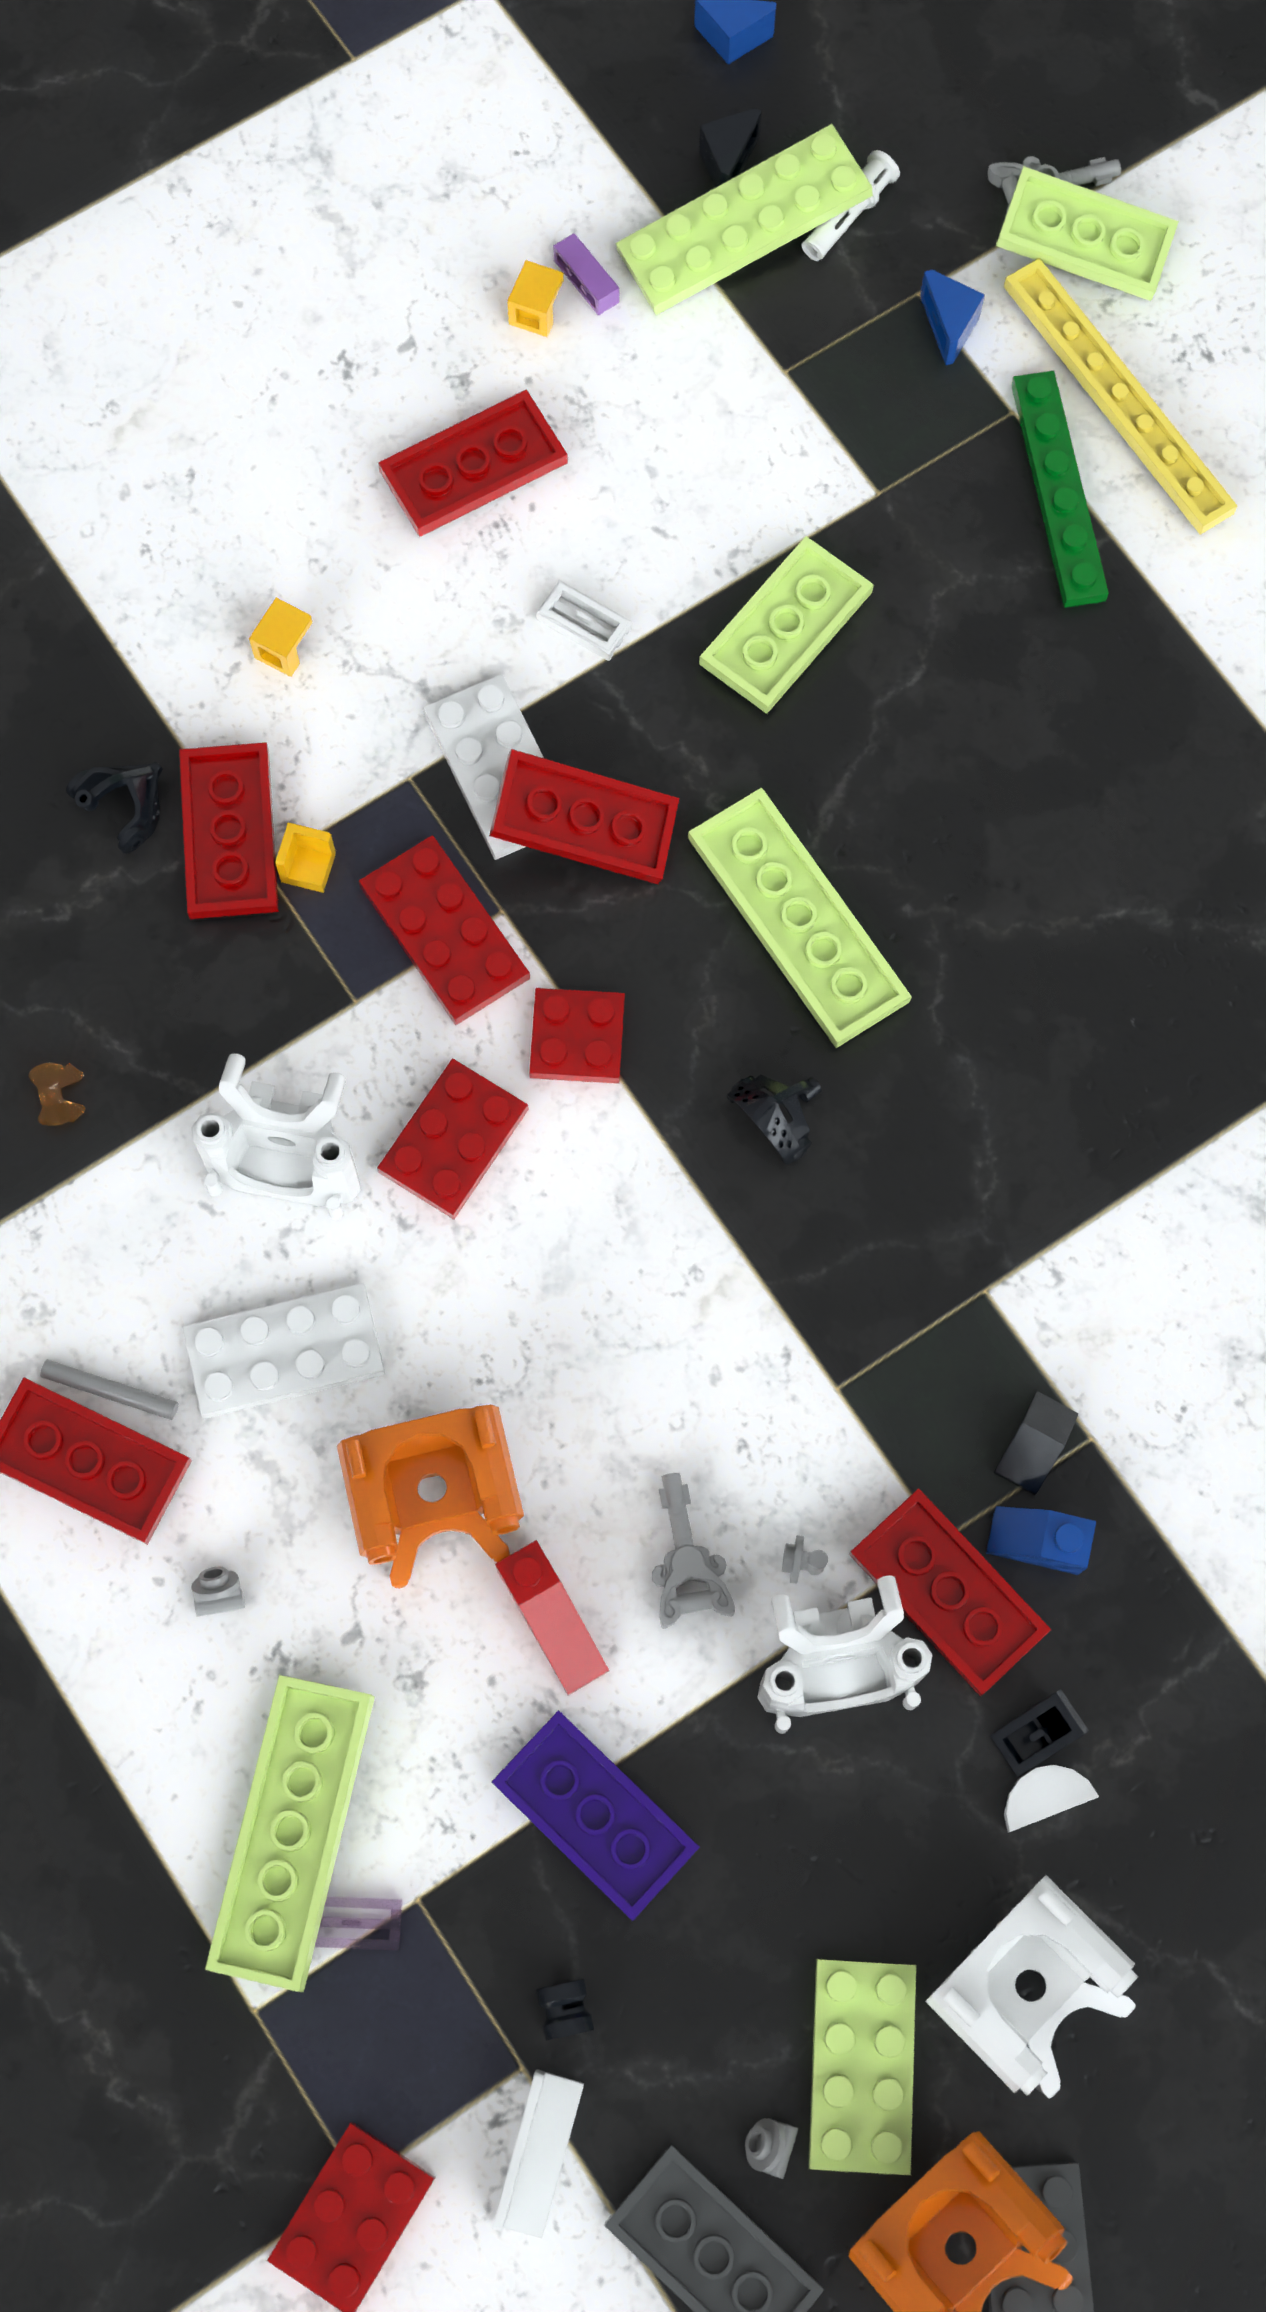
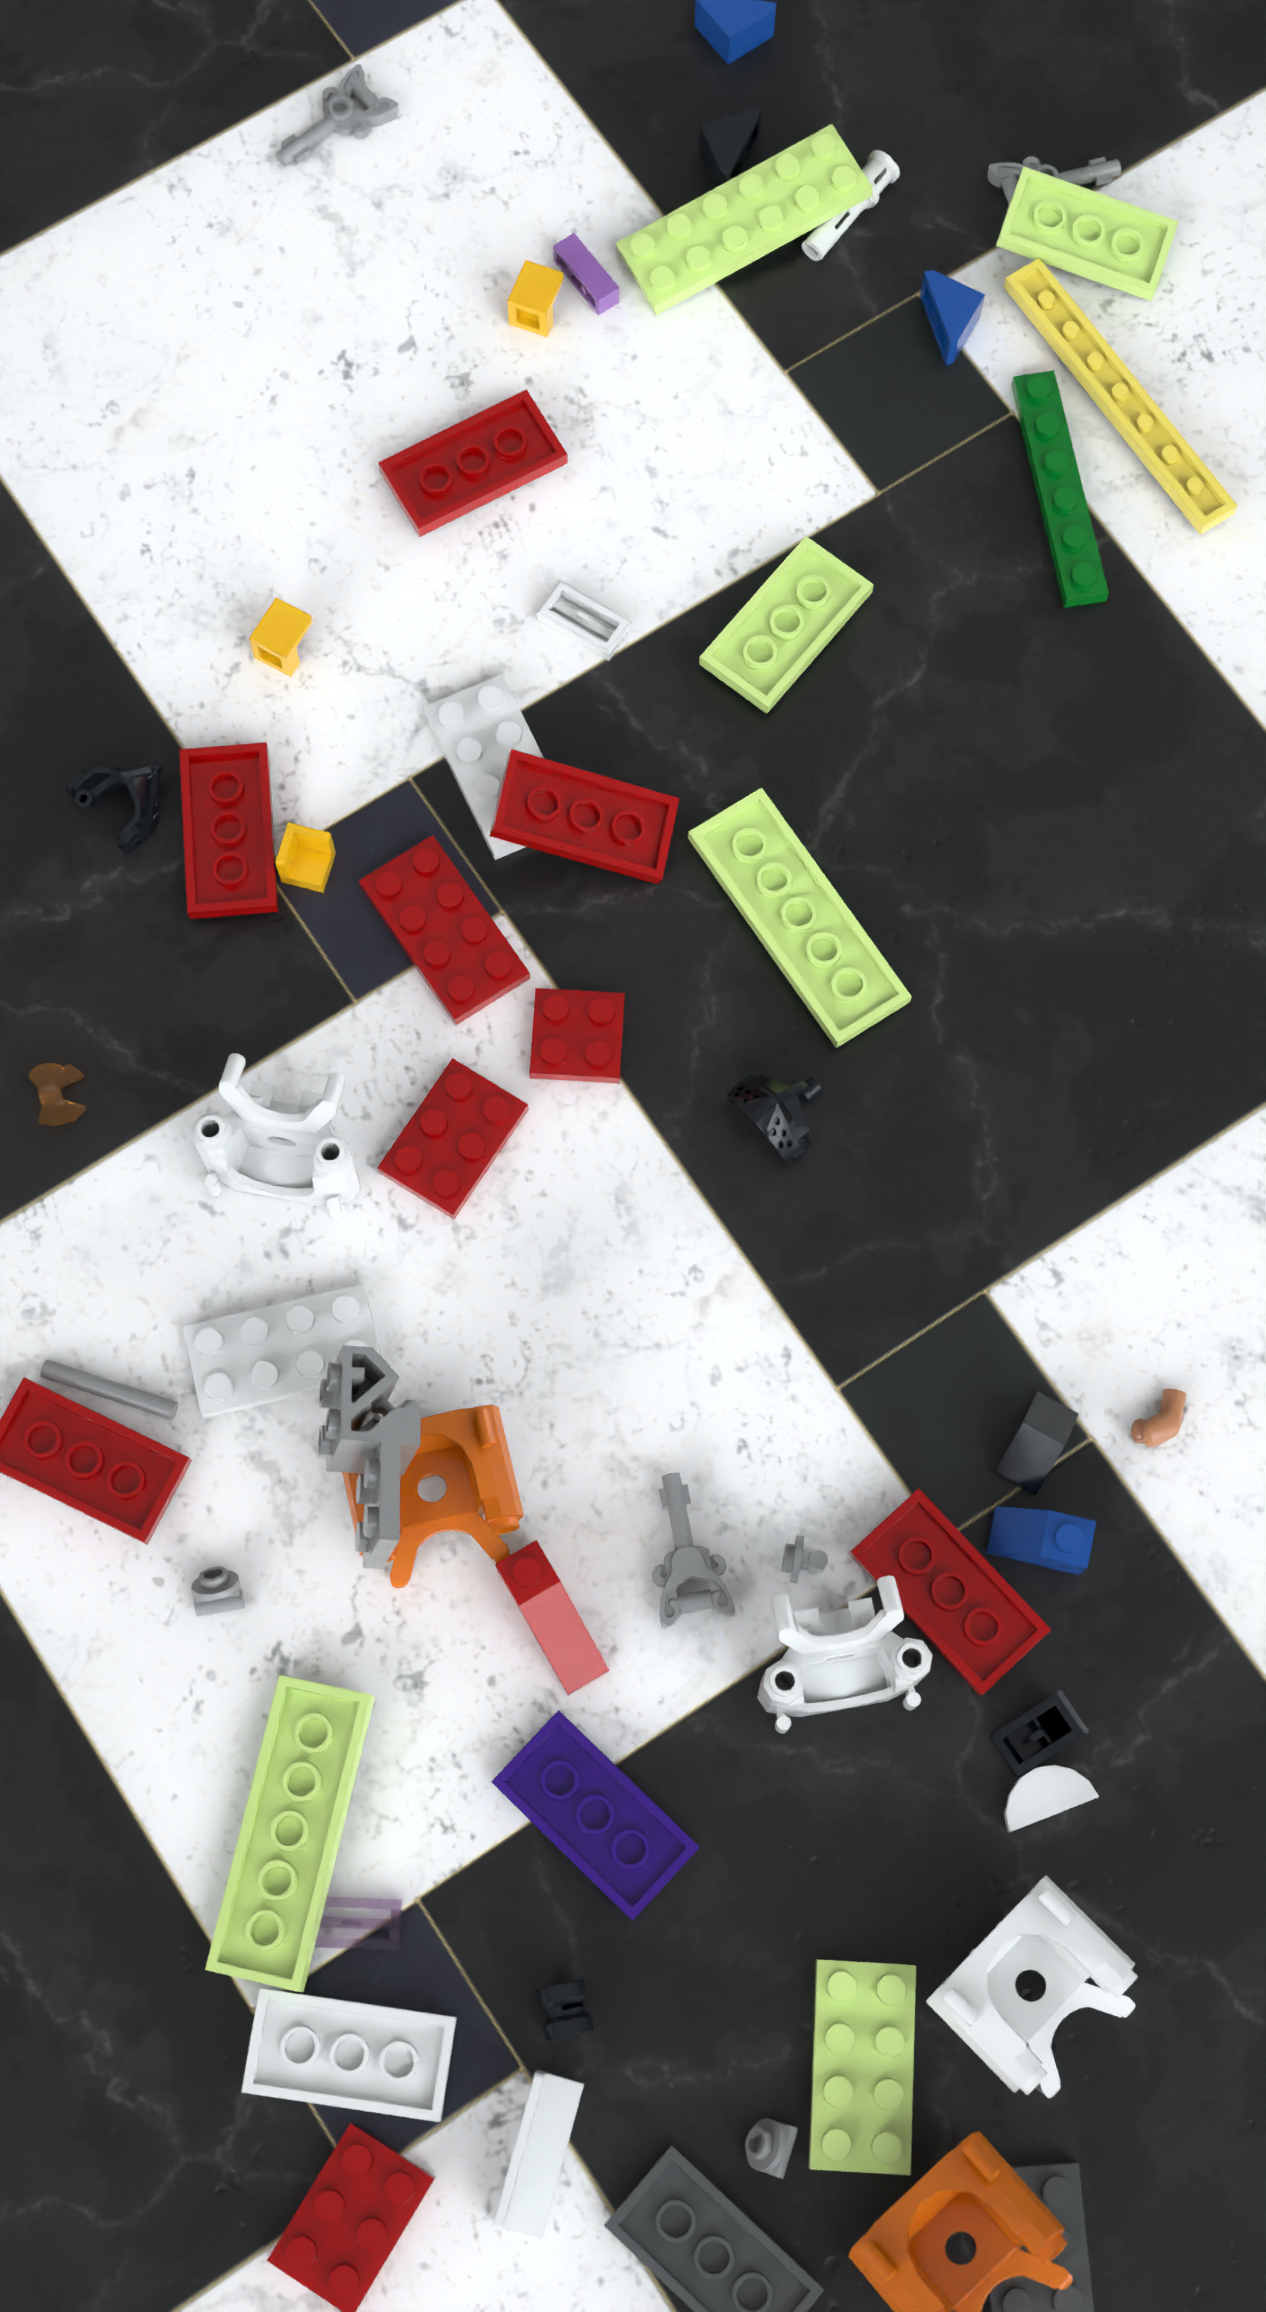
none -> white plate [241,1988,457,2122]
none -> light grey piece [276,64,399,167]
none -> light grey piece [318,1345,421,1569]
none -> nougat arm [1131,1389,1187,1447]

